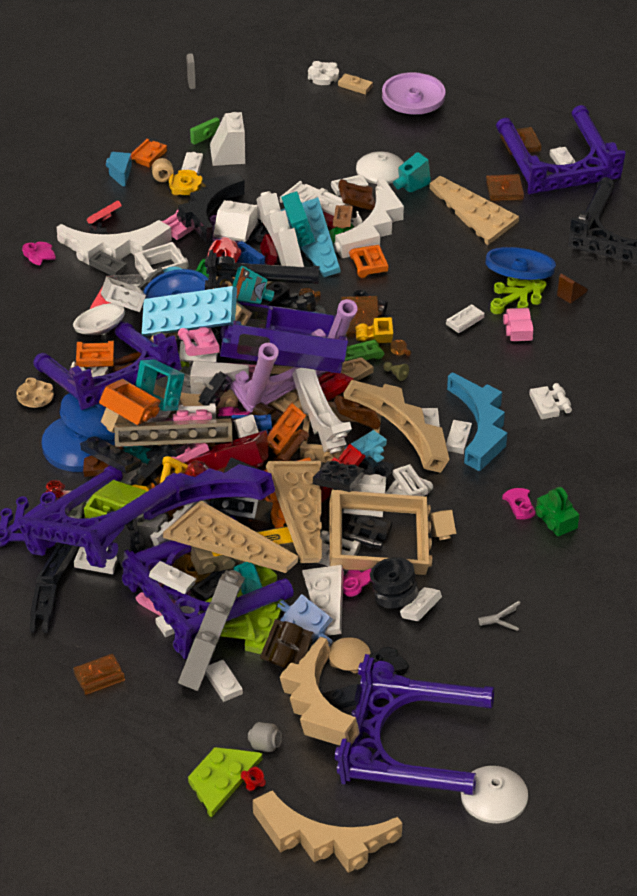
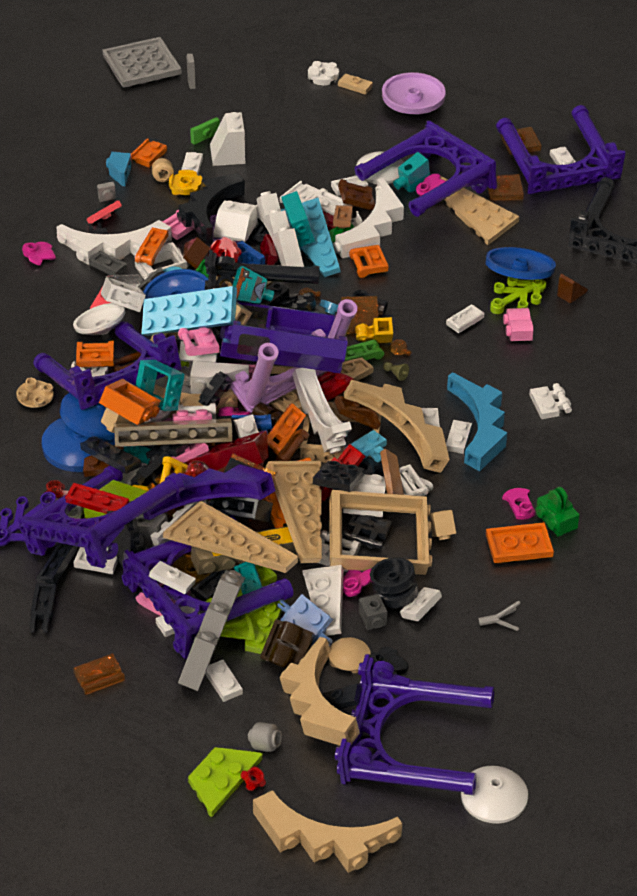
none -> red plate [65,483,129,514]
none -> light grey plate [97,182,116,202]
none -> light grey plate [102,37,182,87]
none -> orange plate [135,227,169,266]
none -> reddish brown slope [183,237,210,269]
none -> clear orange piece [231,454,277,476]
none -> dark azure plate [319,299,338,315]
none -> dark purple arch [355,121,497,217]
none -> dark grey brick [359,594,387,630]
none -> medium nougat tile [380,449,404,495]
none -> dark pink plate [416,174,446,196]
none -> orange plate [486,522,554,563]

